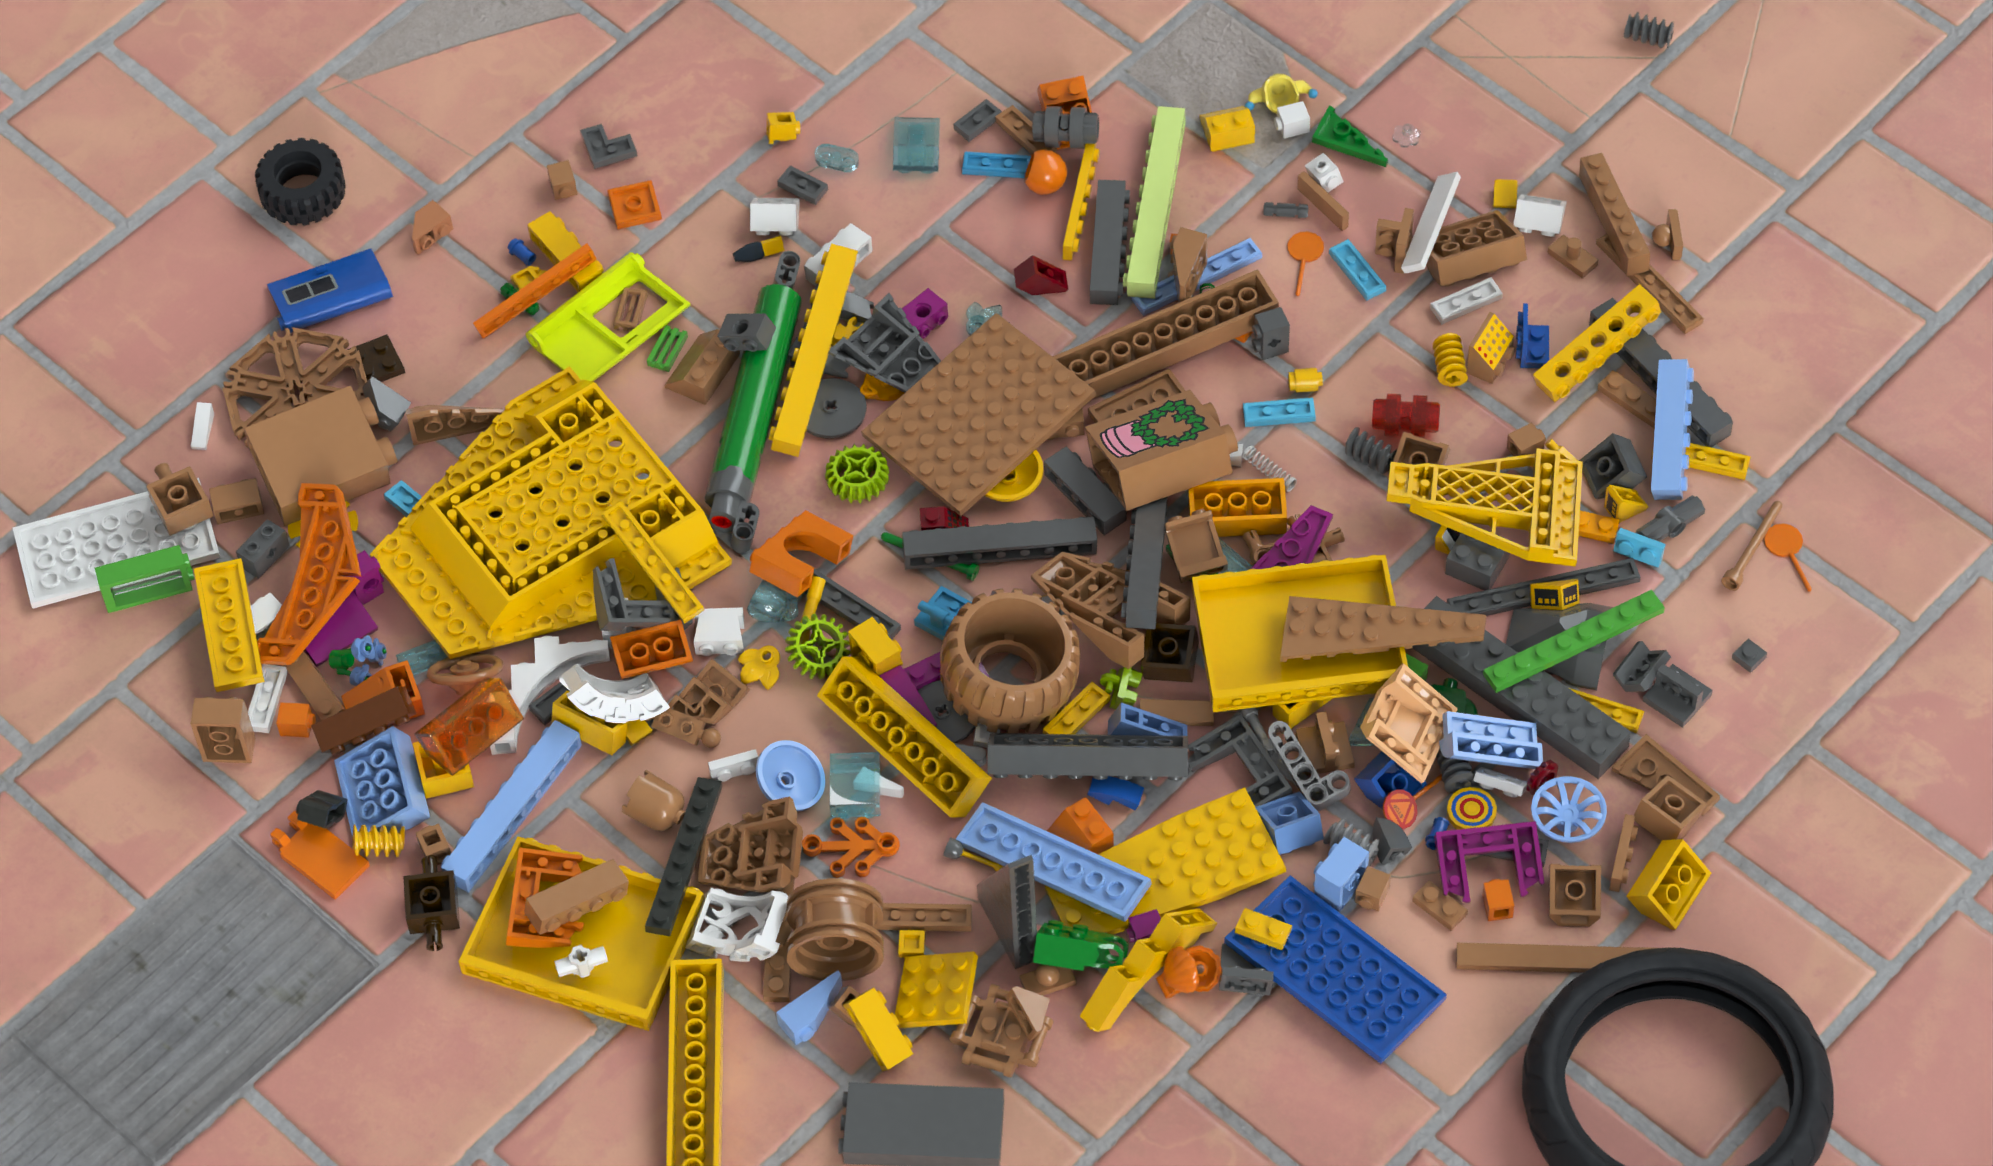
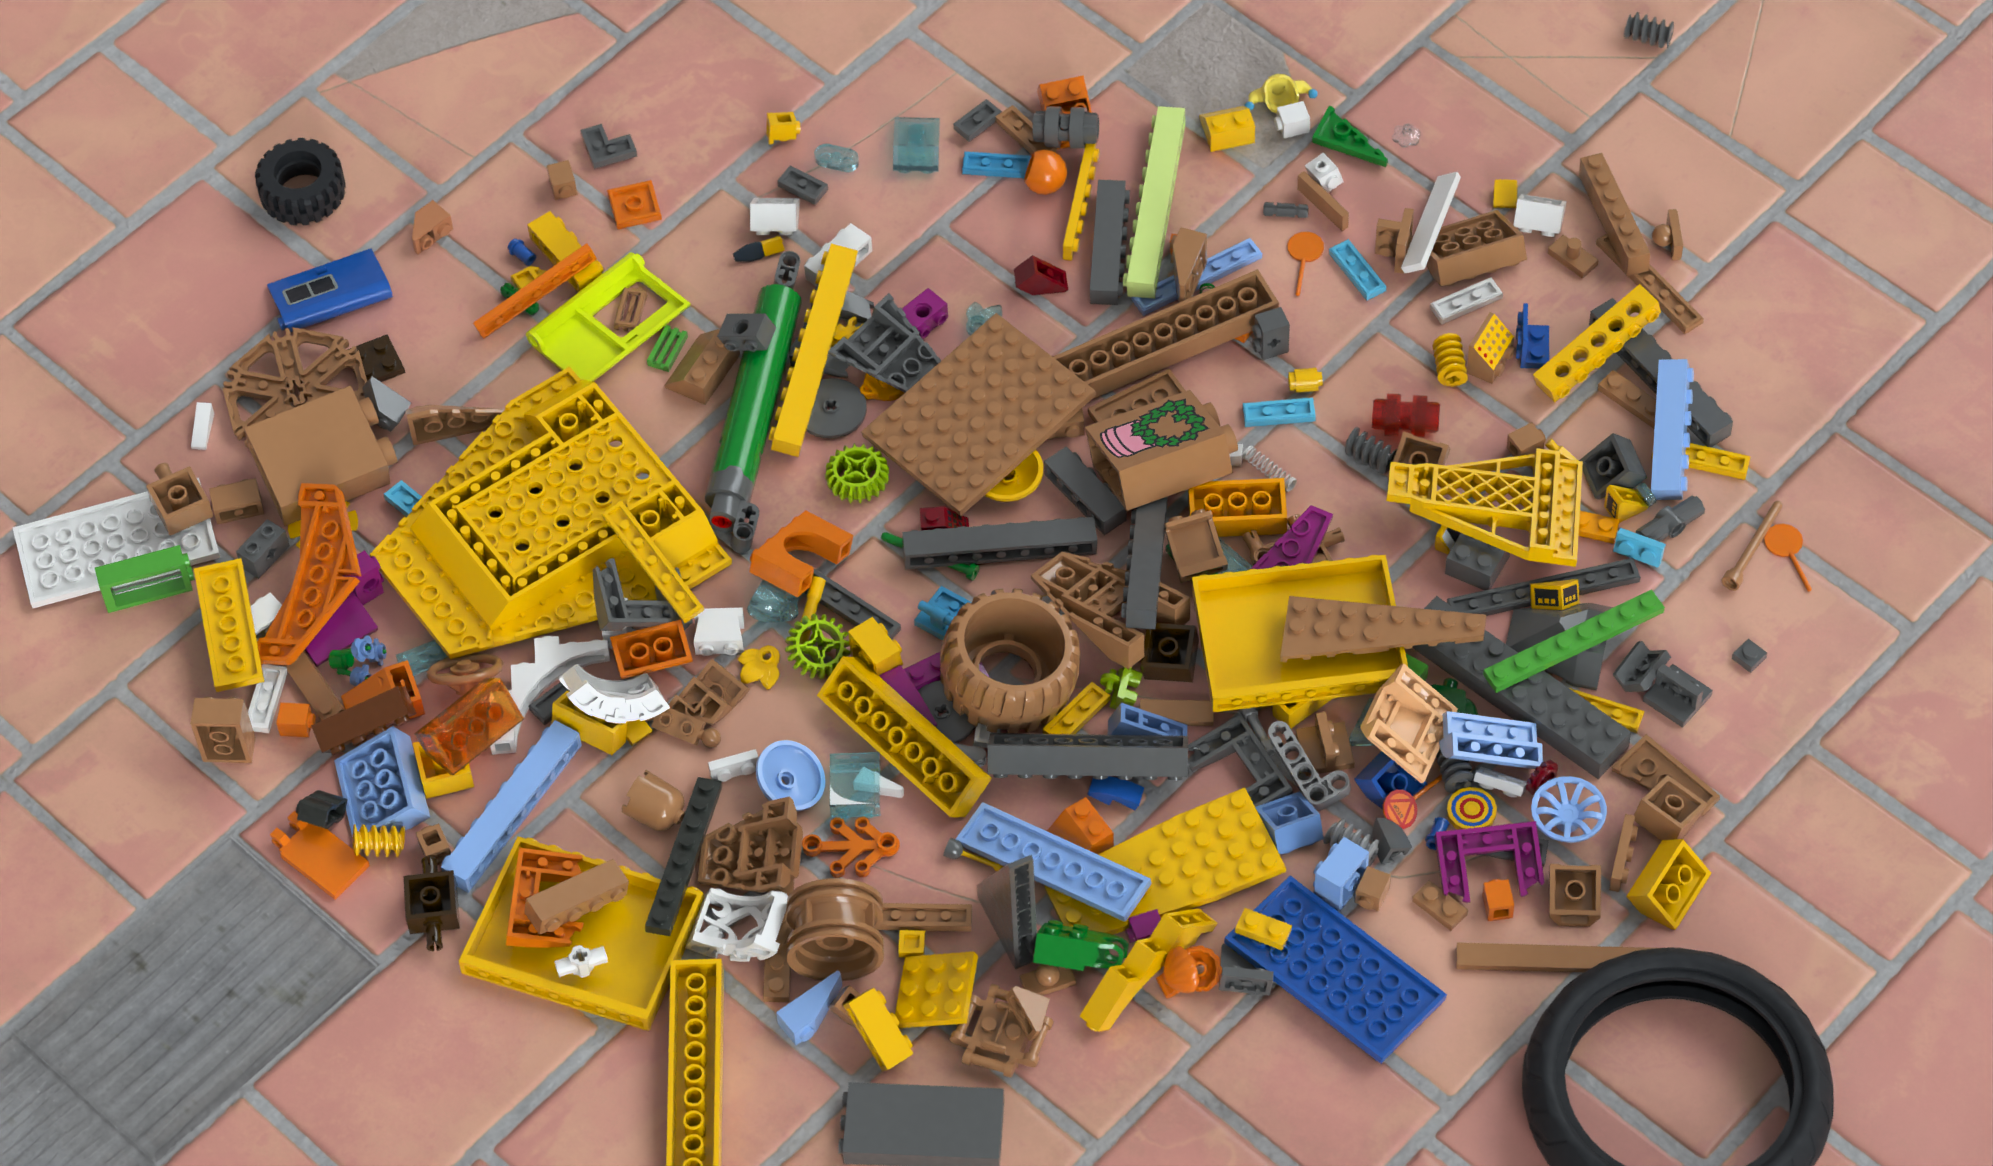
none -> clear light blue tile [1635,483,1657,507]

